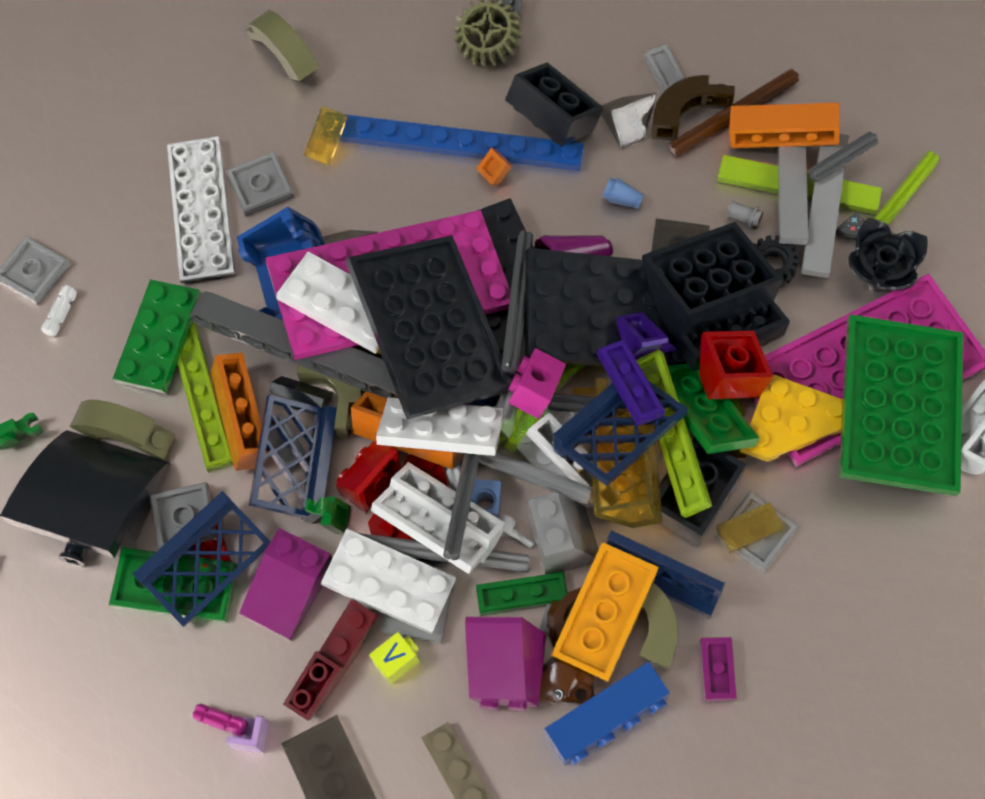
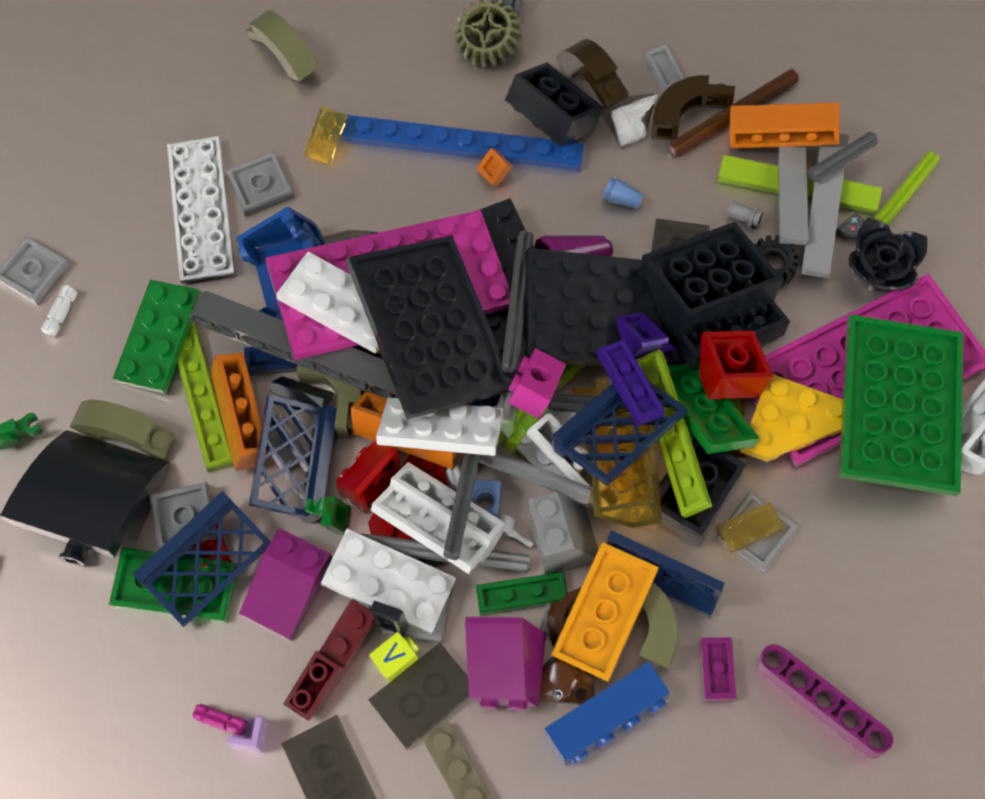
none -> dark blue tile [244,347,297,376]
none -> clear smoke tile [368,642,469,750]
none -> black tile [370,600,409,636]
none -> dark brown arch [556,39,629,110]
none -> magenta beam [757,644,893,758]

